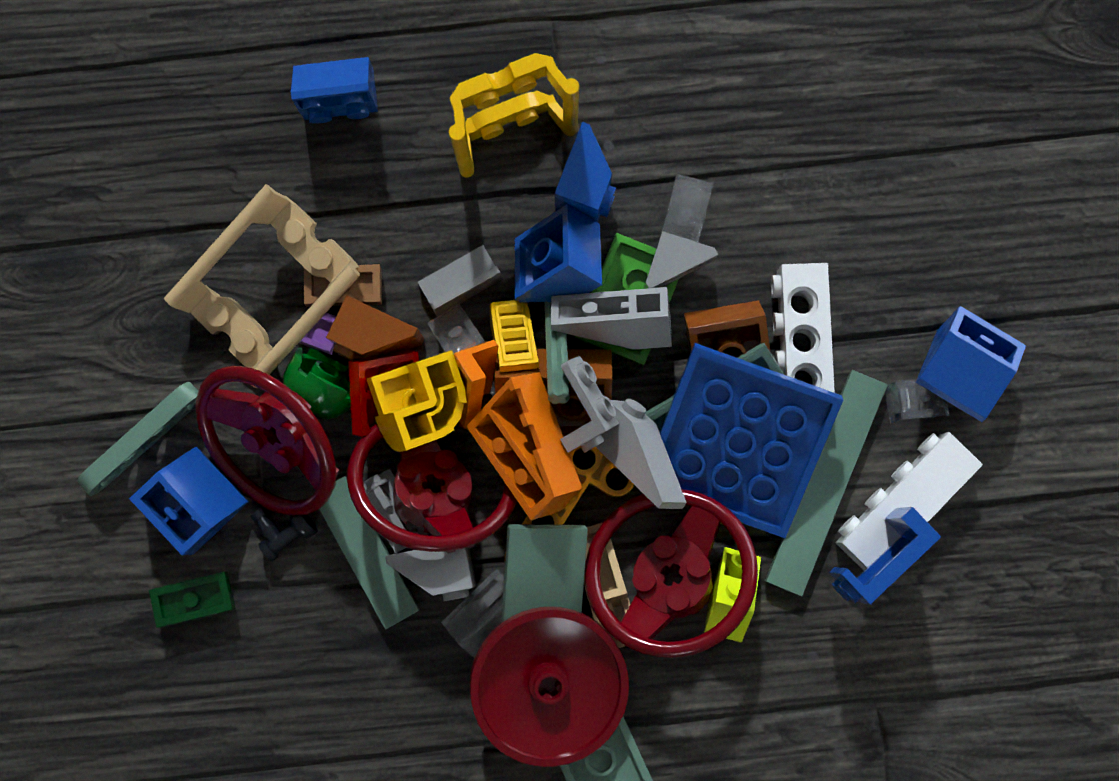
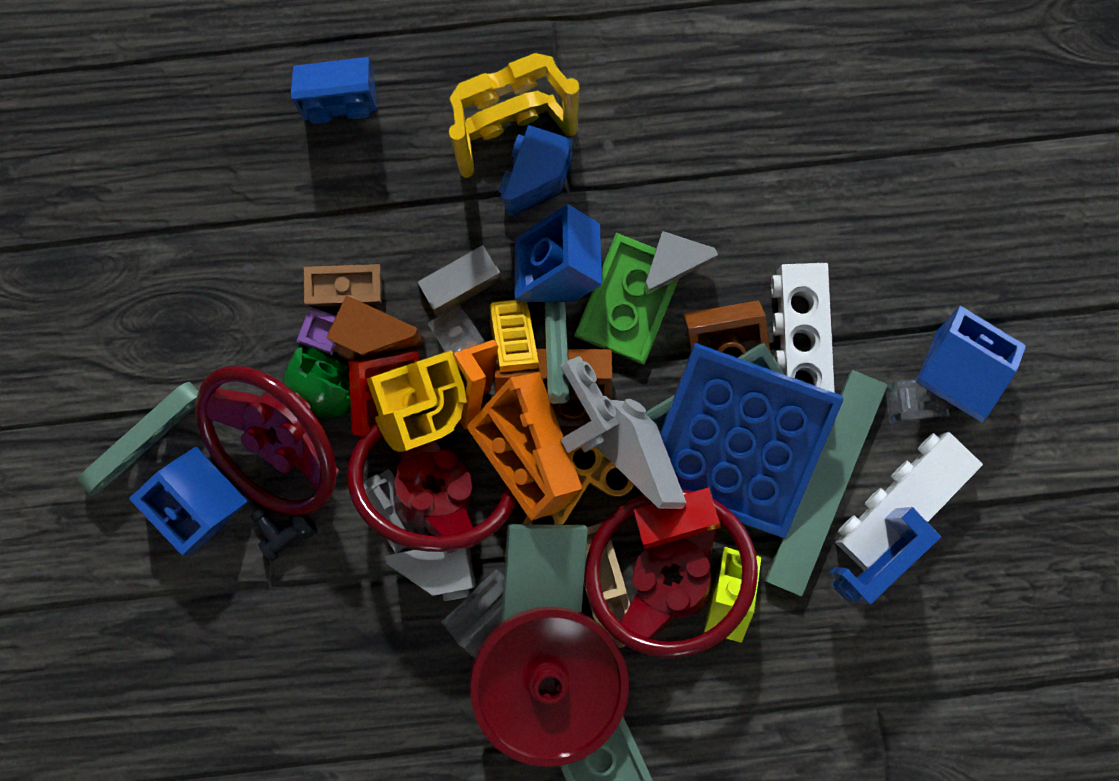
dark green plate [149,571,236,628] -> none
tan piece [164,184,360,388] -> none
sand green tile [312,476,420,630] -> none
light grey slope [551,287,672,350] -> none
blue slope [555,122,616,222] -> none
clear slope [660,174,714,242] -> none
none -> blue slope [499,125,573,216]
none -> red tile [633,487,721,549]

